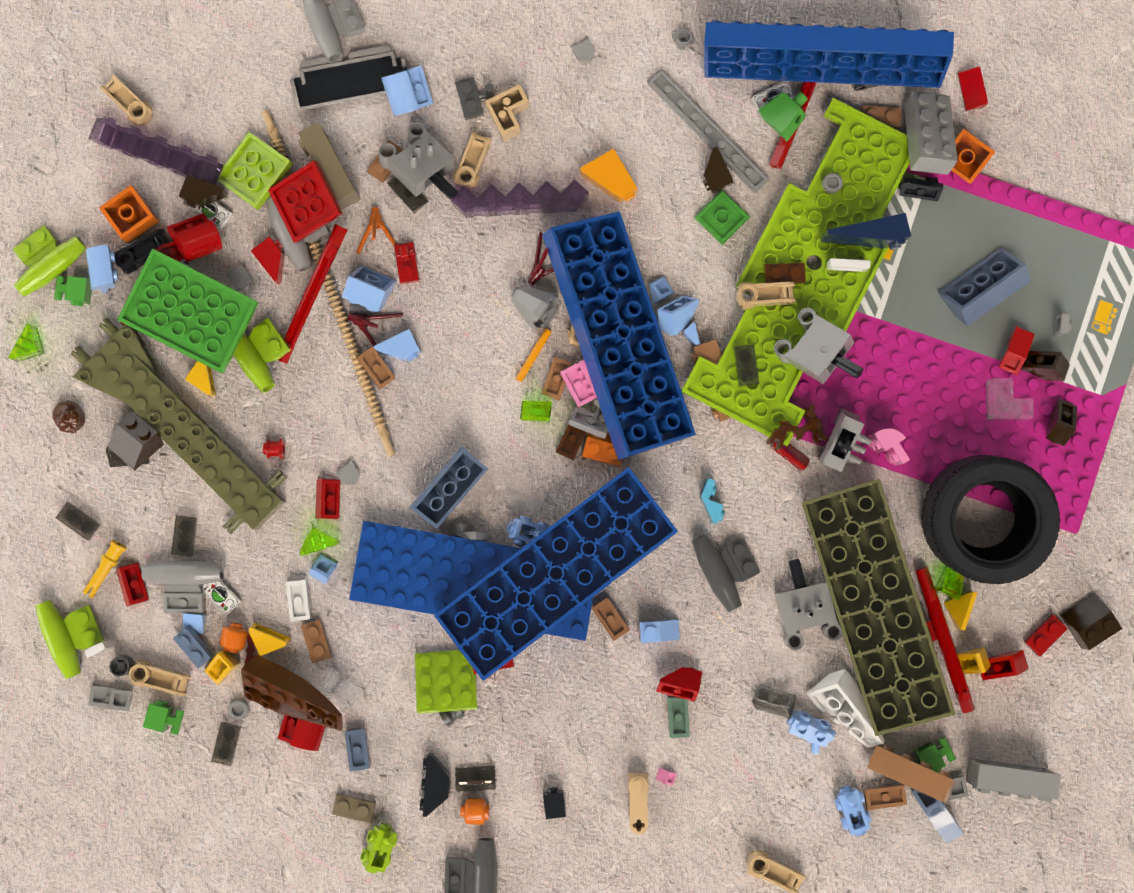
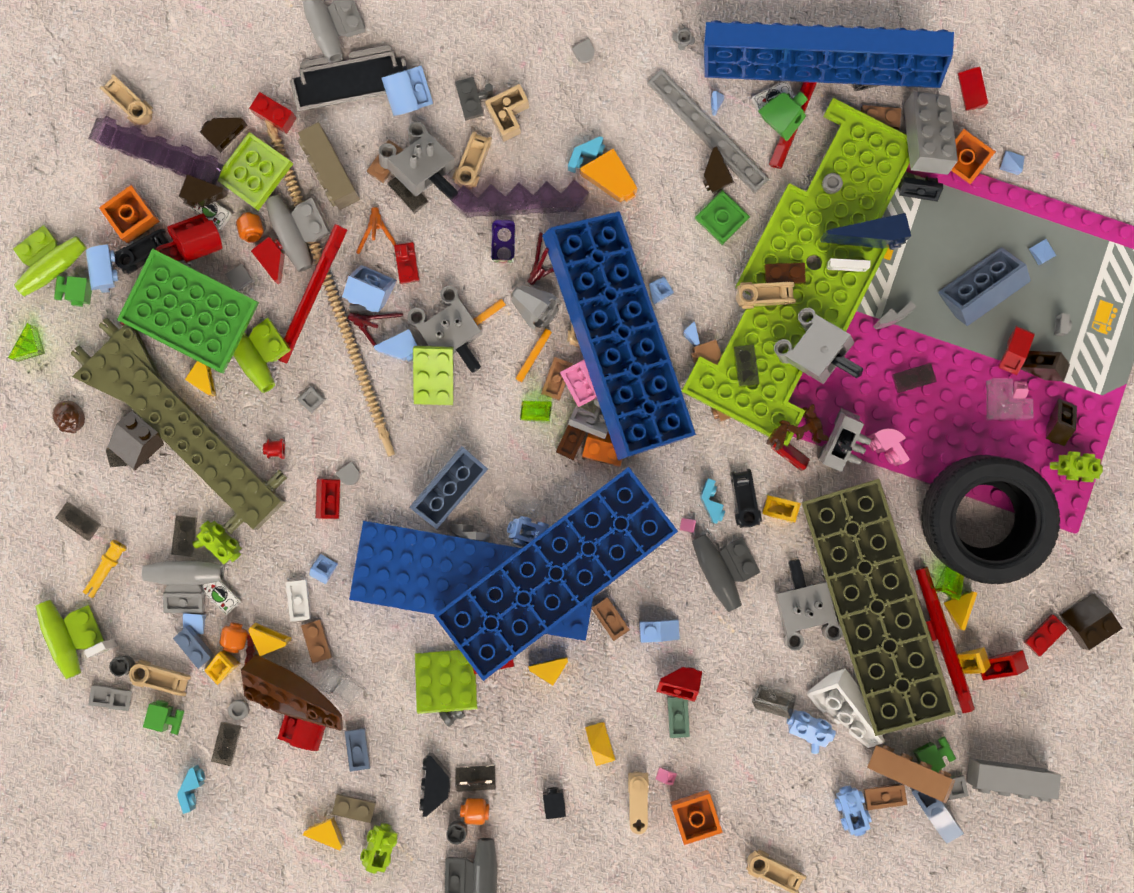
red slope [116,562,149,607] -> none
red plate [268,160,343,243] -> none
clear neon green slope [299,527,341,556] -> none
medium nougat plate [356,346,396,390] -> none
light blue slope [658,295,699,335] -> none
none -> medium azure slope [177,765,205,814]
none -> lime brick [193,520,242,565]
none -> dark brown slope [200,118,248,153]
none -> orange head [236,212,264,243]
none -> red brick [249,92,297,134]
none -> light grey tile [297,386,326,414]
none -> yellow slope [303,817,344,851]
none -> light grey piece [408,286,482,373]
none -> lime plate [413,346,454,405]
none -> dark grey wheel [446,821,468,845]
none -> light orange piece [473,299,506,326]
none -> dark purple piece [491,220,515,263]
none -> yellow slope [528,657,568,686]
none -> medium azure slope [568,136,605,173]
none -> yellow slope [585,721,615,766]
none -> orange brick [670,790,723,845]
none -> bright pink piece [679,518,696,533]
none -> light blue slope [711,91,724,116]
none -> black piece [730,469,762,528]
none -> yellow slope [762,495,801,523]
none -> light grey slope [873,301,917,329]
none -> clear smoke plate [892,363,937,394]
none -> light blue slope [1000,151,1025,175]
none -> bright pink piece [1013,381,1029,401]
none -> light blue slope [1029,239,1056,265]
none -> lime brick [1050,451,1103,482]

